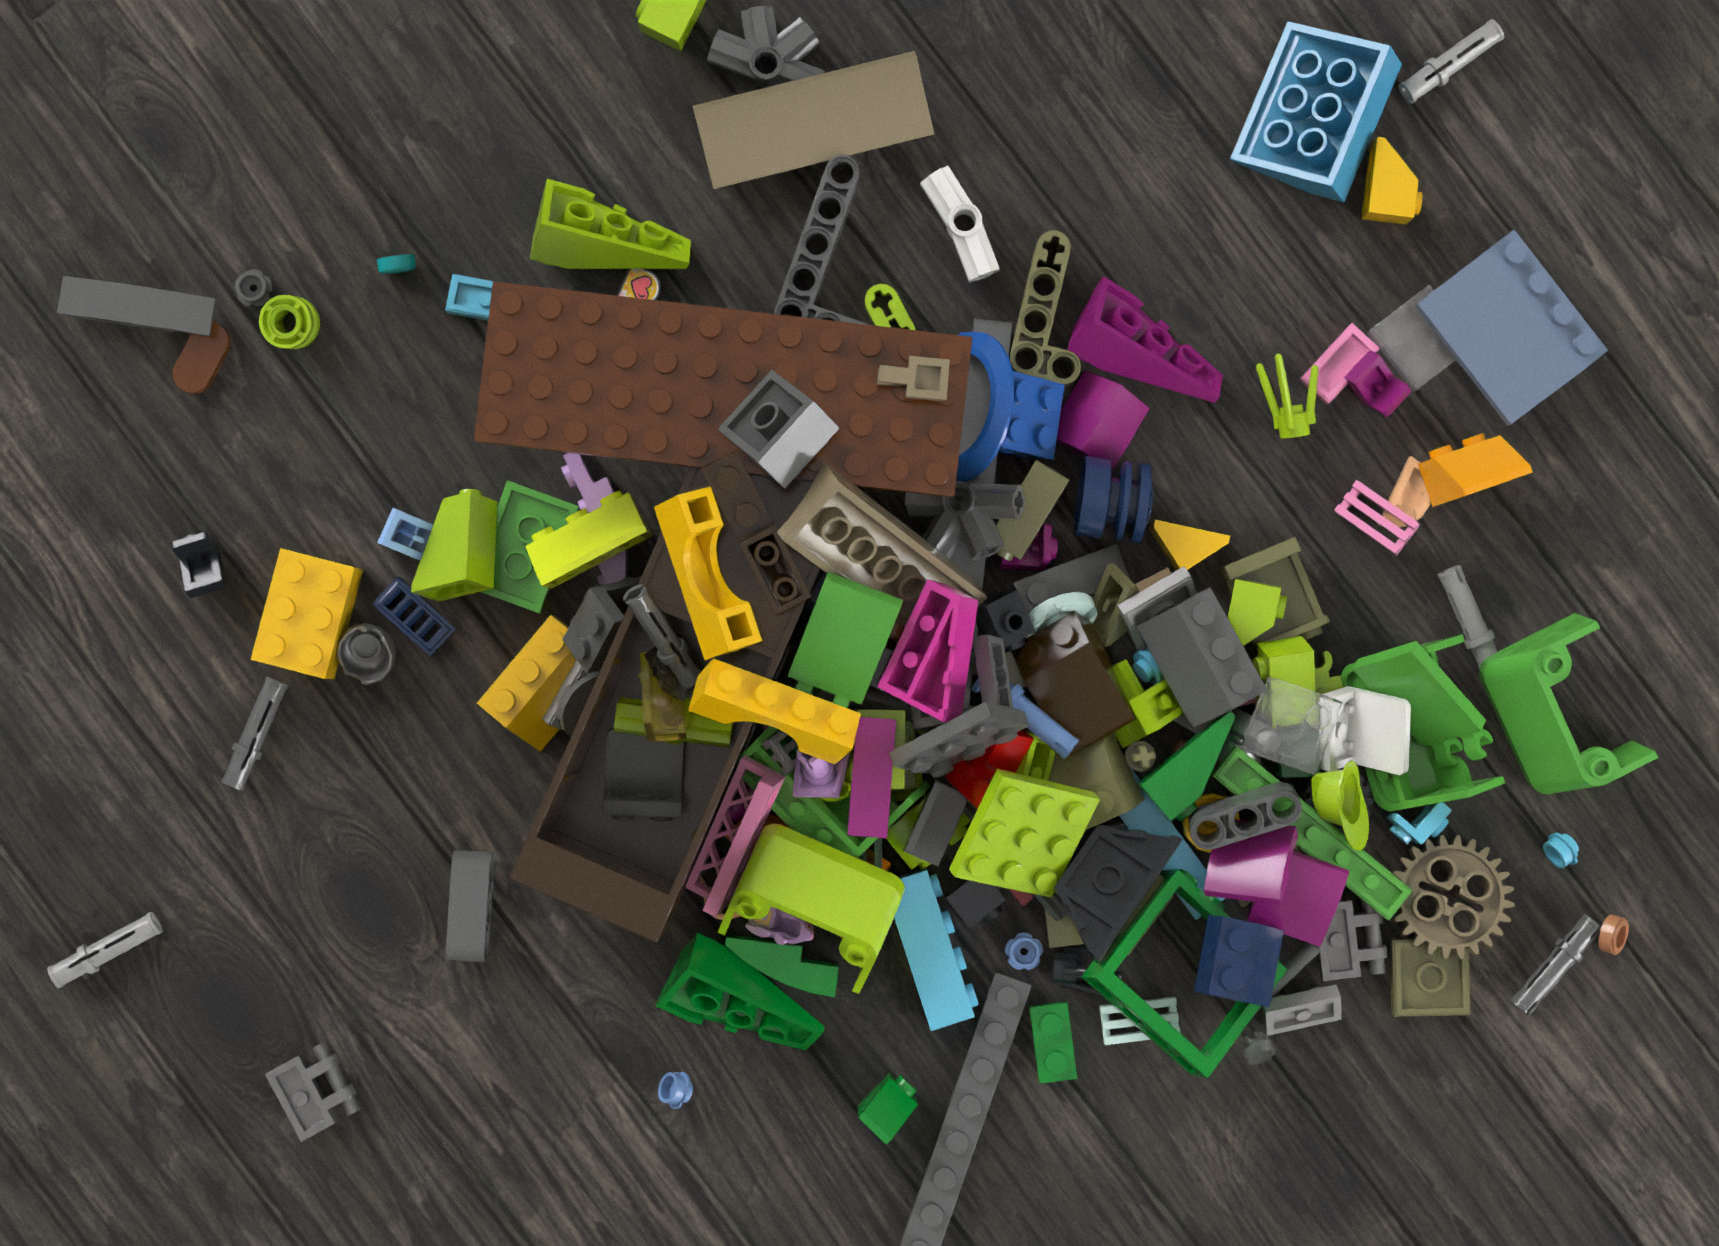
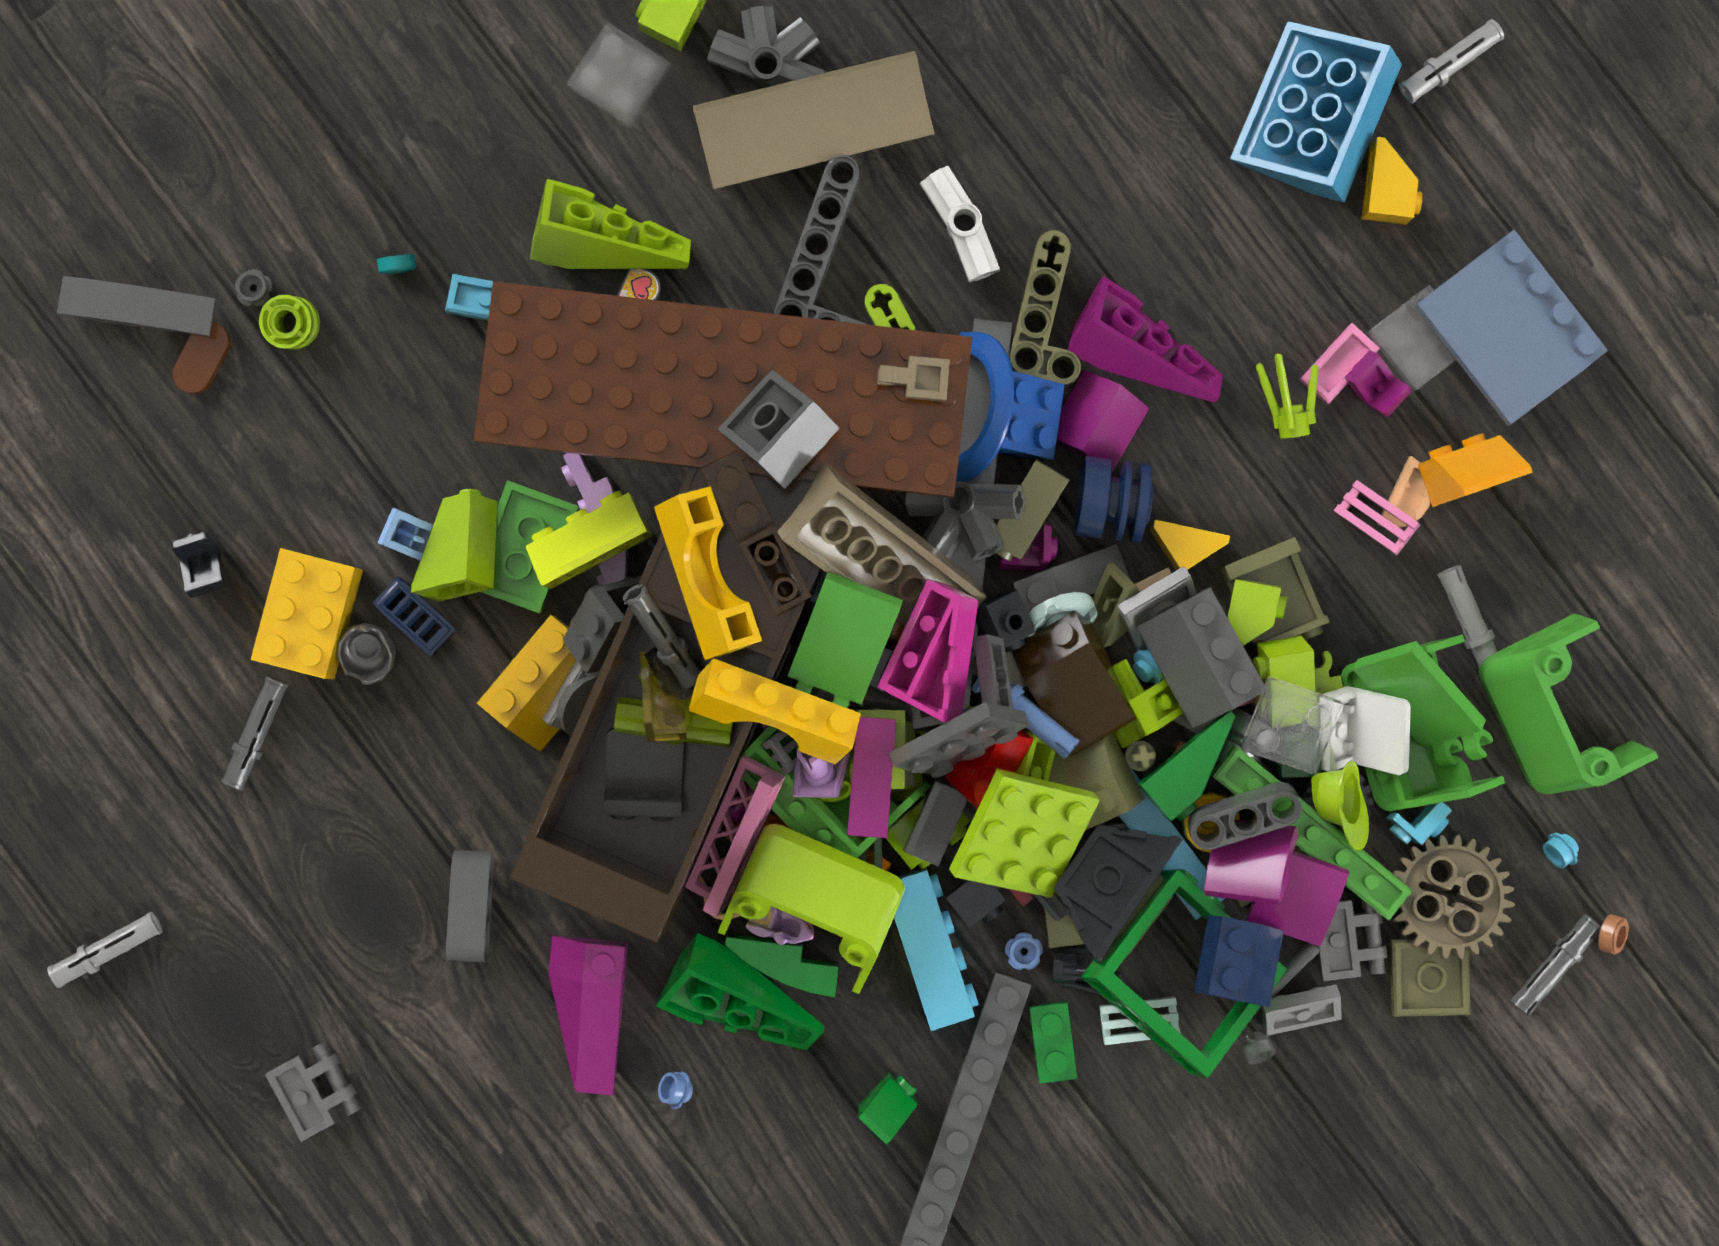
none -> magenta wedge [549,935,629,1096]
none -> clear plate [566,22,672,129]

